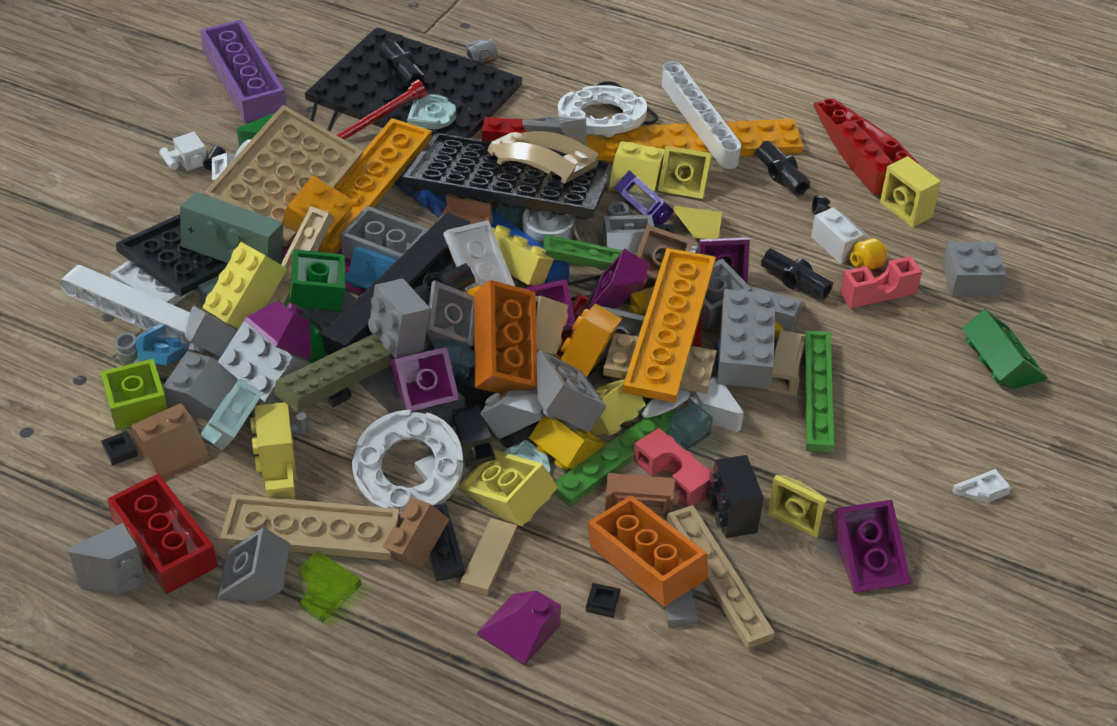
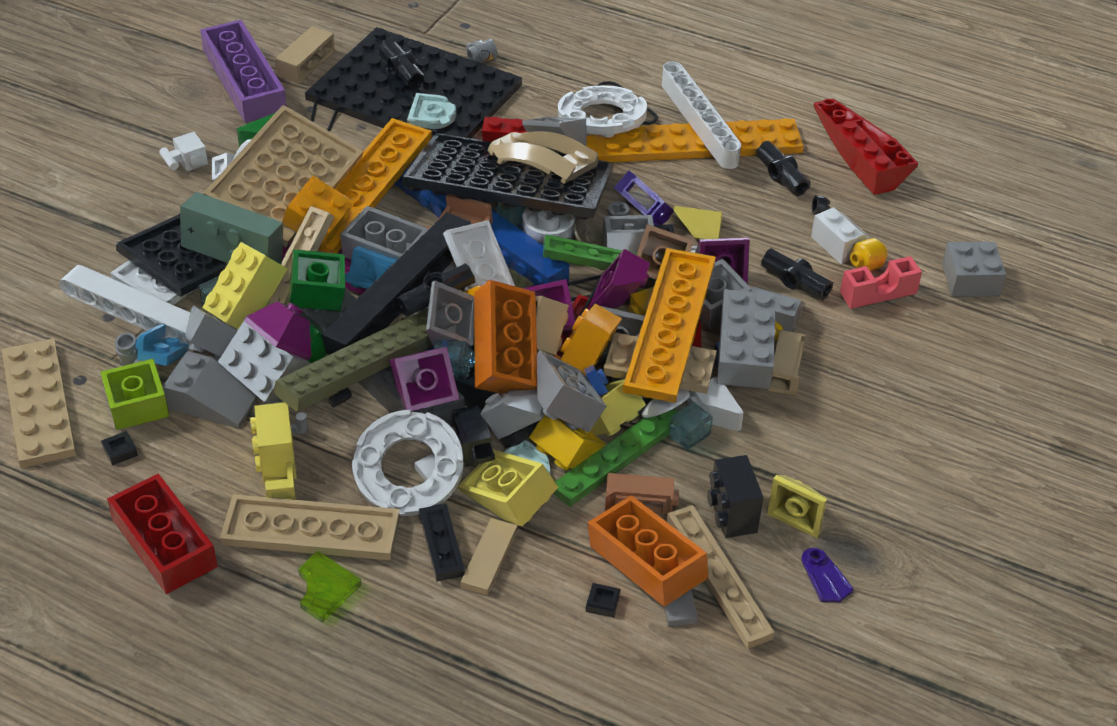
light grey slope [67,523,146,595] -> none
medium nougat slope [131,403,210,480] -> none
light aqua panel [200,378,263,451] -> none
black hinge [203,146,226,172] -> none
light grey slope [217,527,290,602] -> none
red piece [336,80,428,140] -> none
light grey brick [368,278,430,358] -> none
medium nougat brick [383,497,449,569] -> none
magenta slope [477,591,561,666] -> none
light yellow brick [492,225,554,286] -> none
light yellow slope [608,141,665,199] -> none
coral arch [633,428,712,507] -> none
light yellow slope [657,146,713,199] -> none
bright green plate [804,330,834,453] -> none
magenta slope [830,500,911,593] -> none
light yellow brick [880,156,941,228] -> none
white tile [952,469,1011,503] -> none
green slope [962,309,1048,389] -> none
none -> tan plate [1,338,76,468]
none -> tan brick [275,26,335,84]
none -> blue plate [584,365,609,396]
none -> dark purple piece [801,548,853,603]

